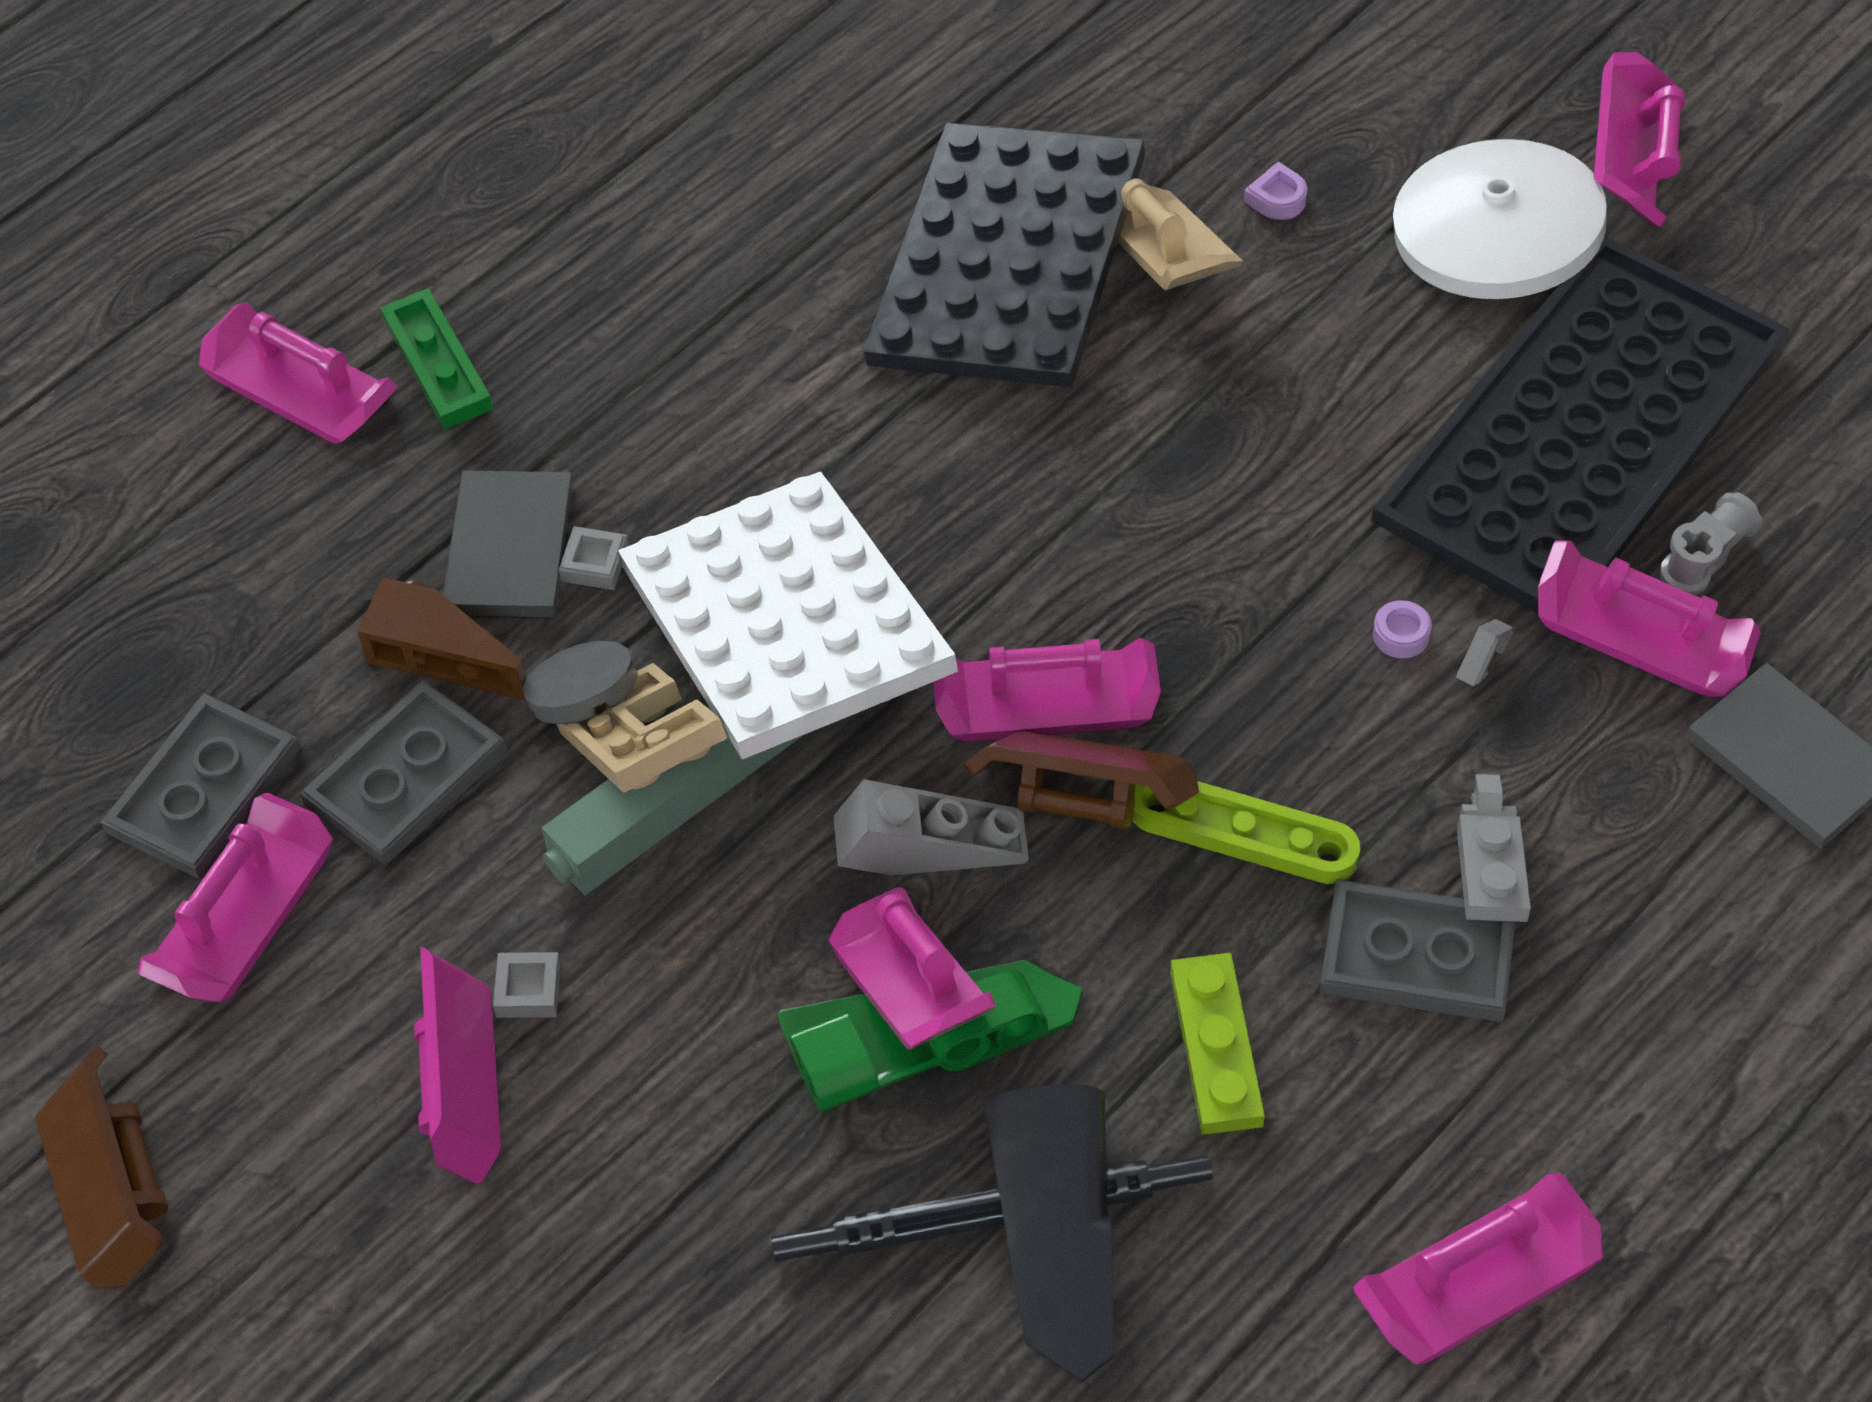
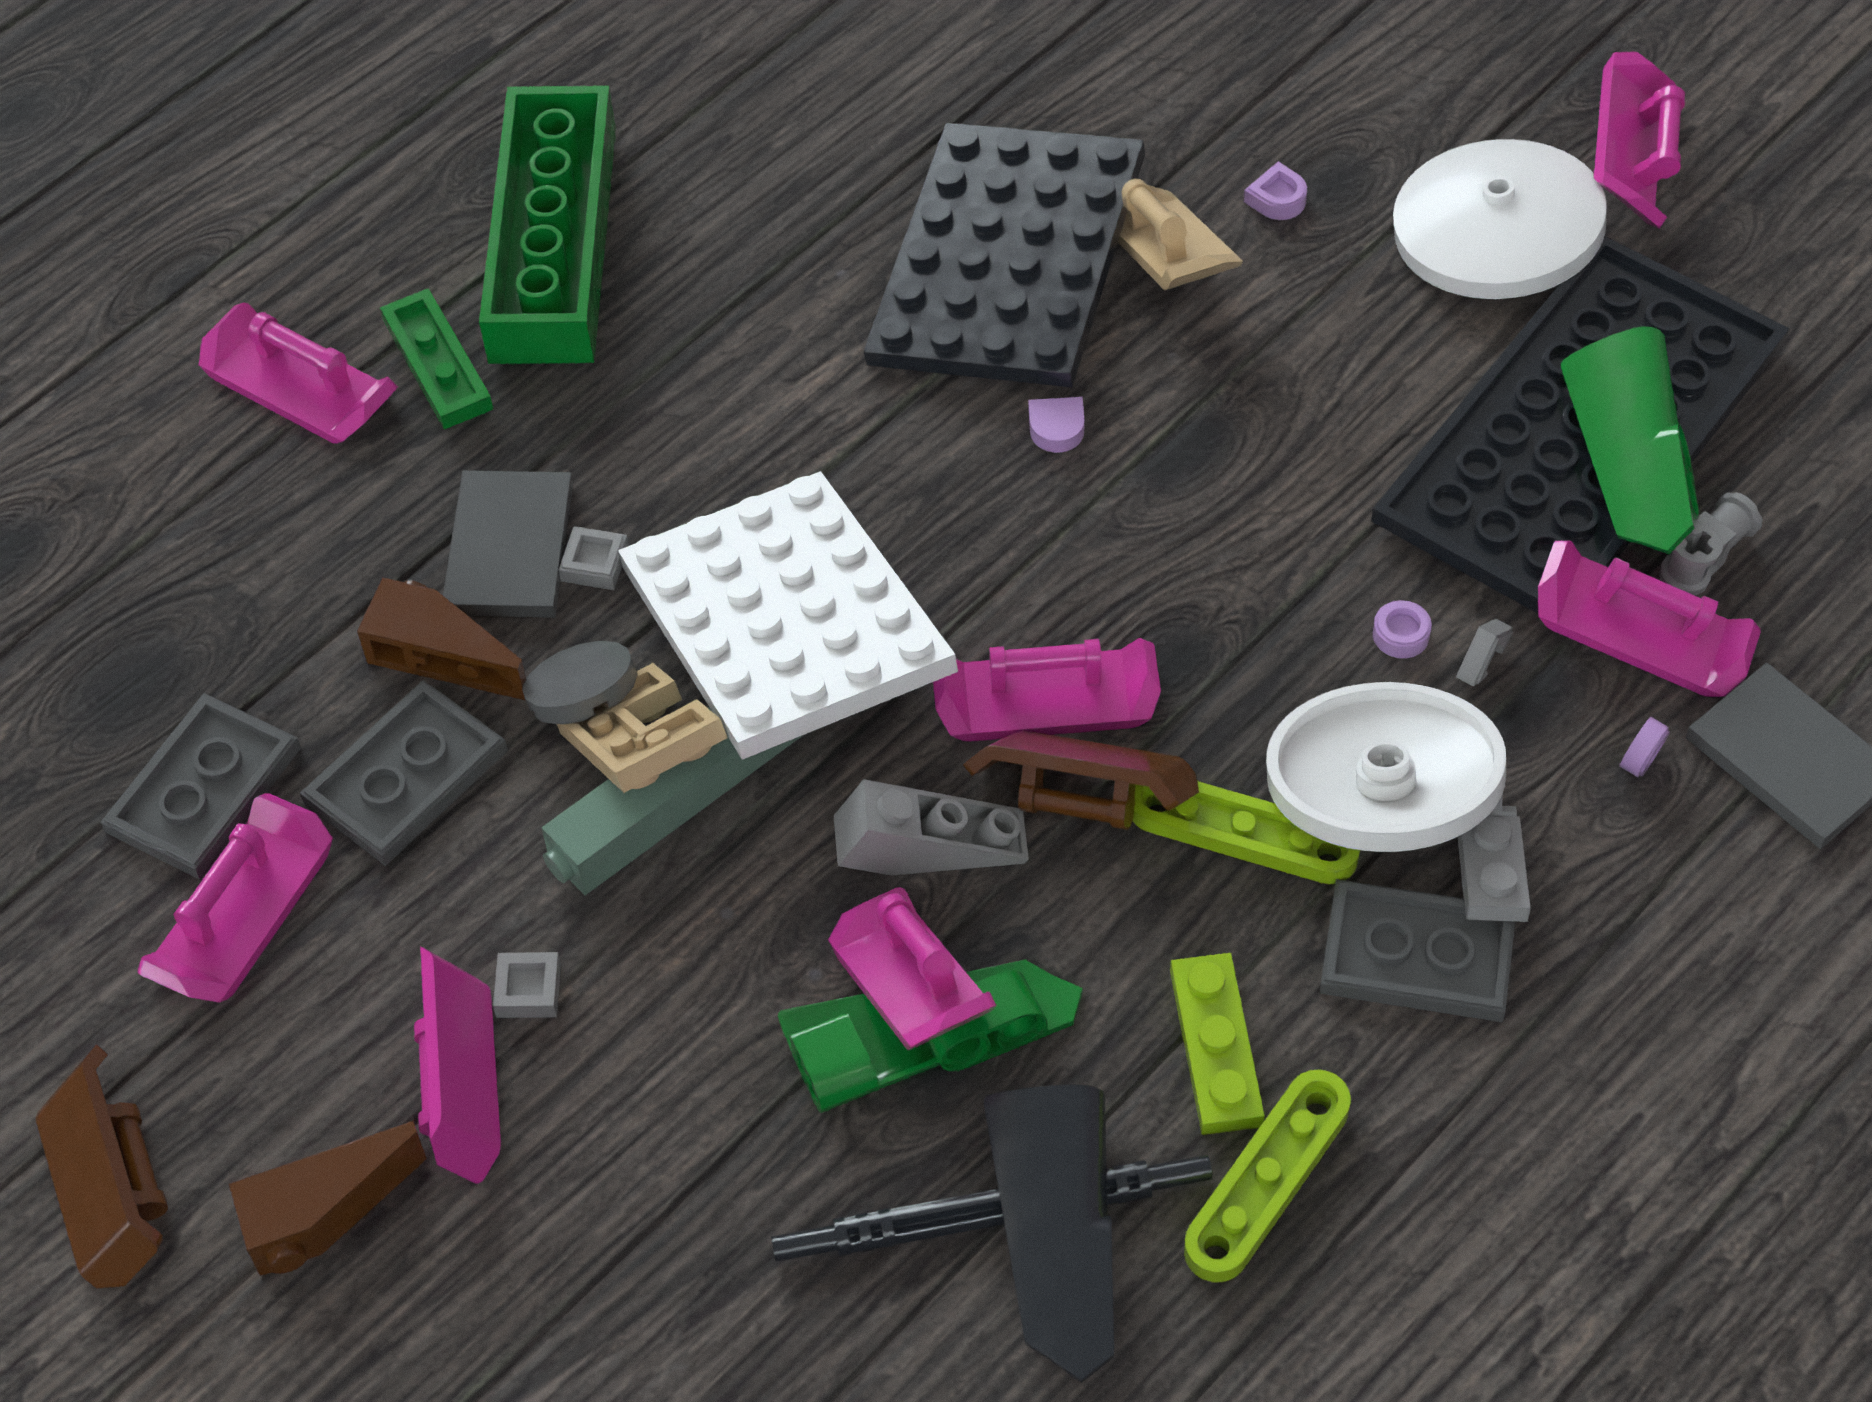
dark pink piece [1353,1173,1603,1365] -> none
none -> reddish brown slope [229,1121,427,1276]
none -> green brick [479,86,616,364]
none -> lavender tile [1028,397,1084,453]
none -> lime plate [1184,1070,1351,1282]
none -> white dish [1266,682,1506,852]
none -> green panel [1561,326,1699,555]
none -> lavender tile [1619,717,1670,777]

